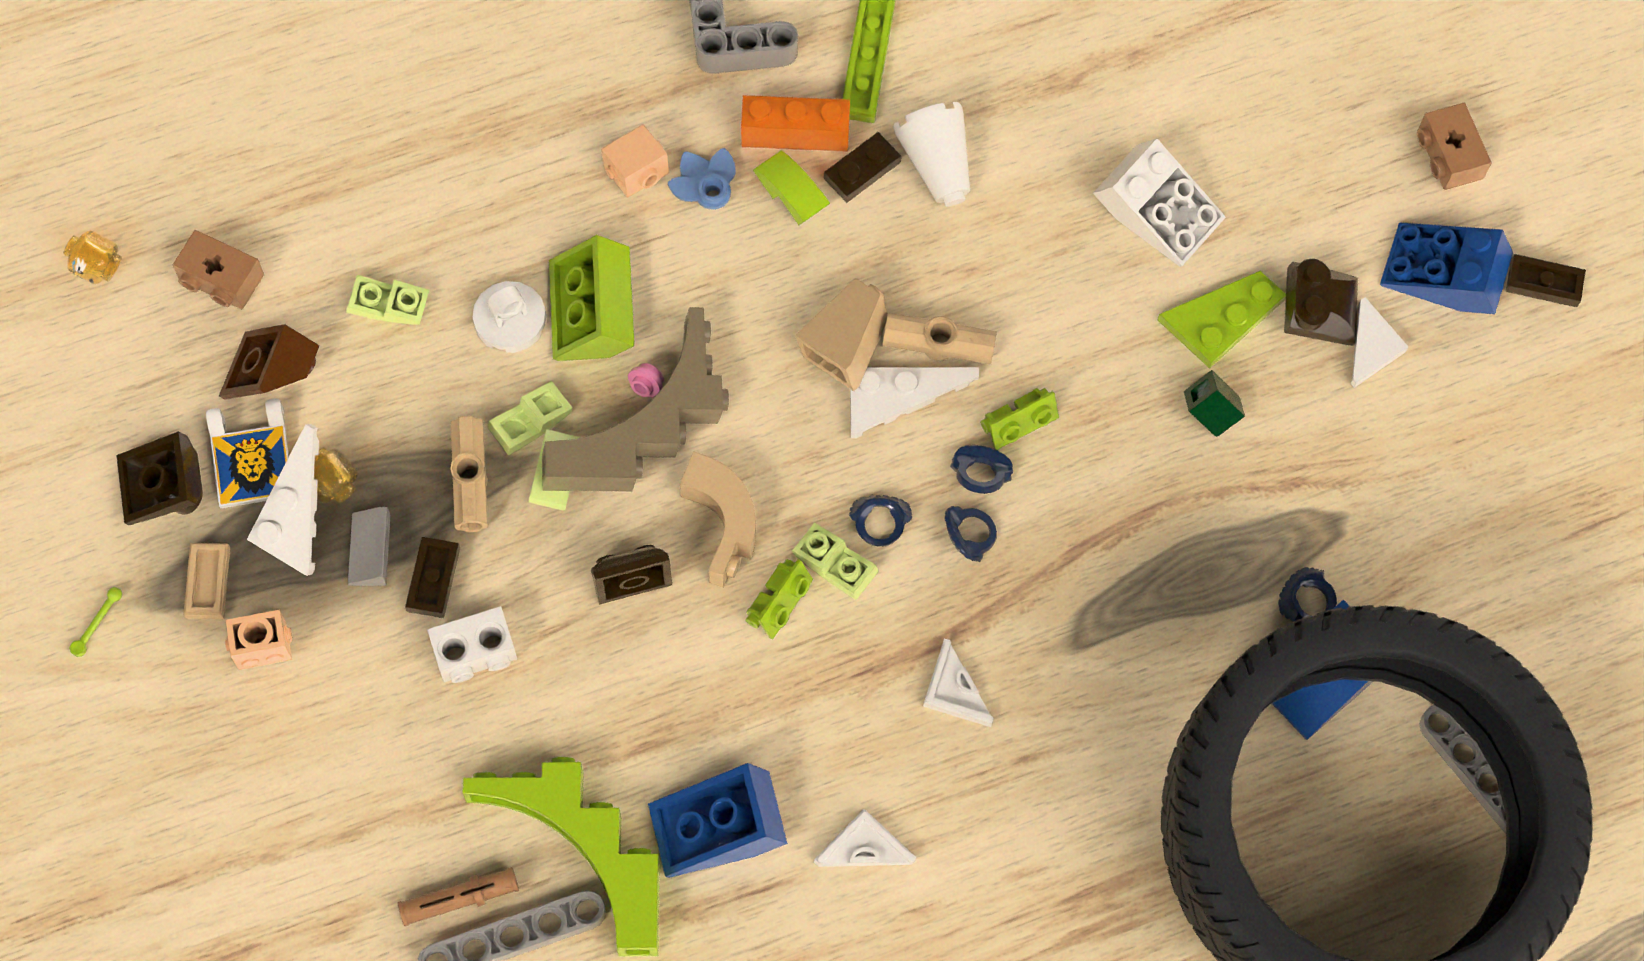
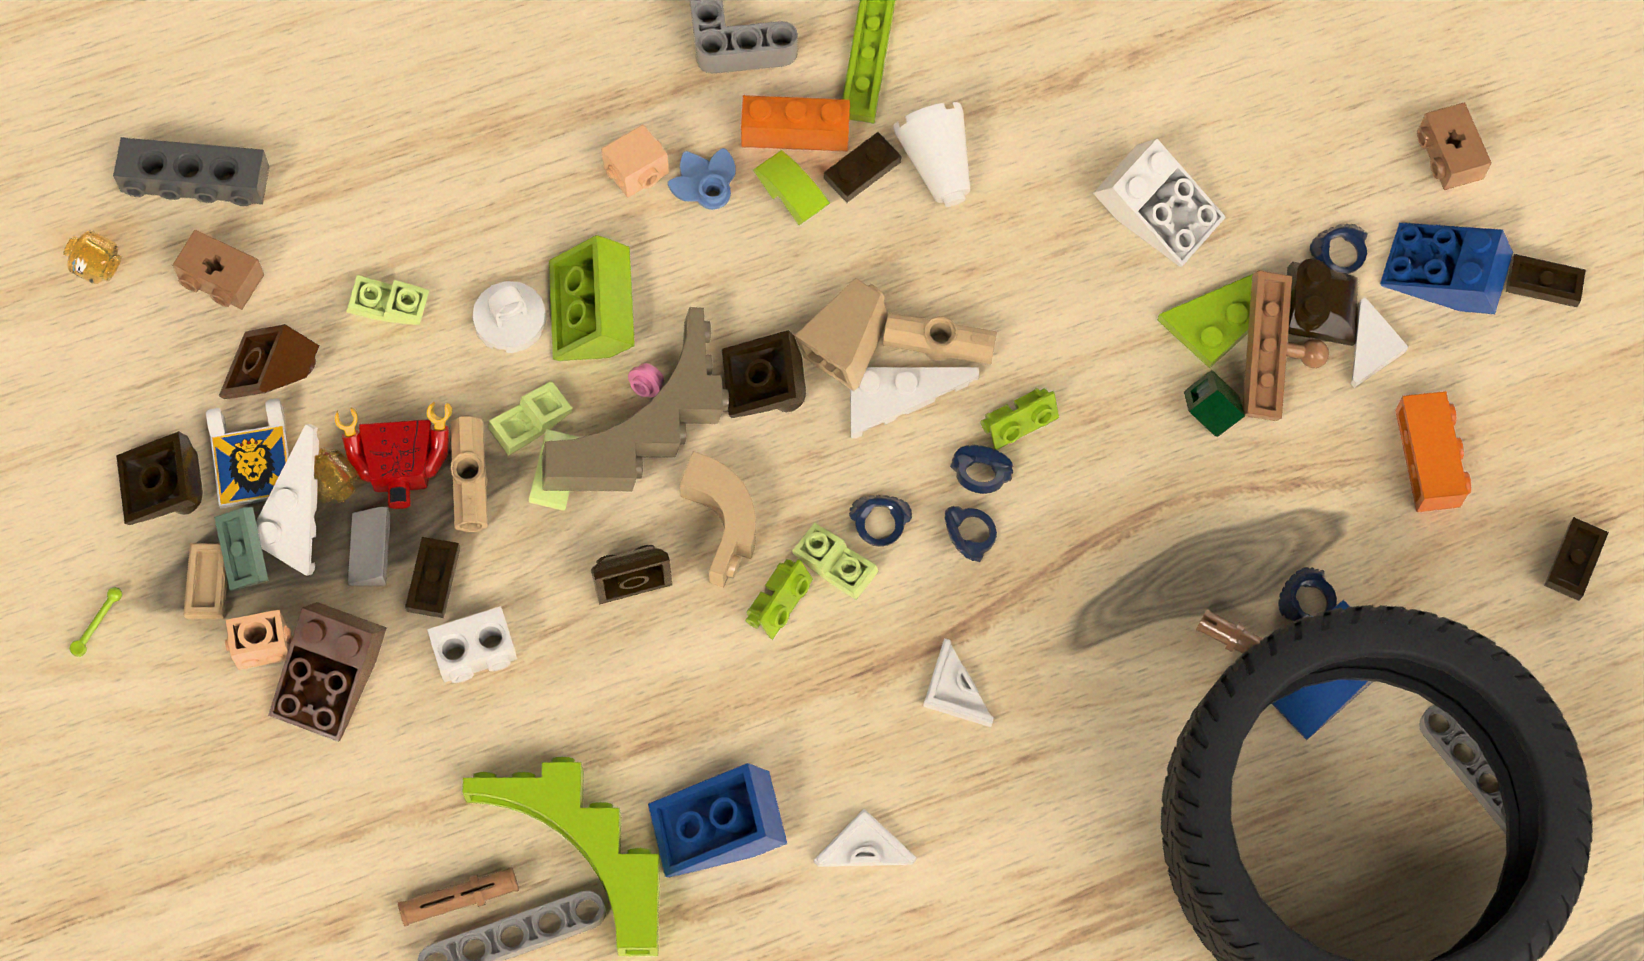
none -> dark grey brick [113,137,270,206]
none -> sand green plate [214,507,269,590]
none -> reddish brown slope [268,602,387,742]
none -> red torso [335,402,452,509]
none -> dark brown slope [722,330,806,418]
none -> medium nougat pin [1196,609,1262,654]
none -> medium nougat plate [1243,270,1329,421]
none -> dark blue piece [1310,224,1368,274]
none -> orange brick [1395,391,1471,512]
none -> dark brown plate [1544,517,1609,601]

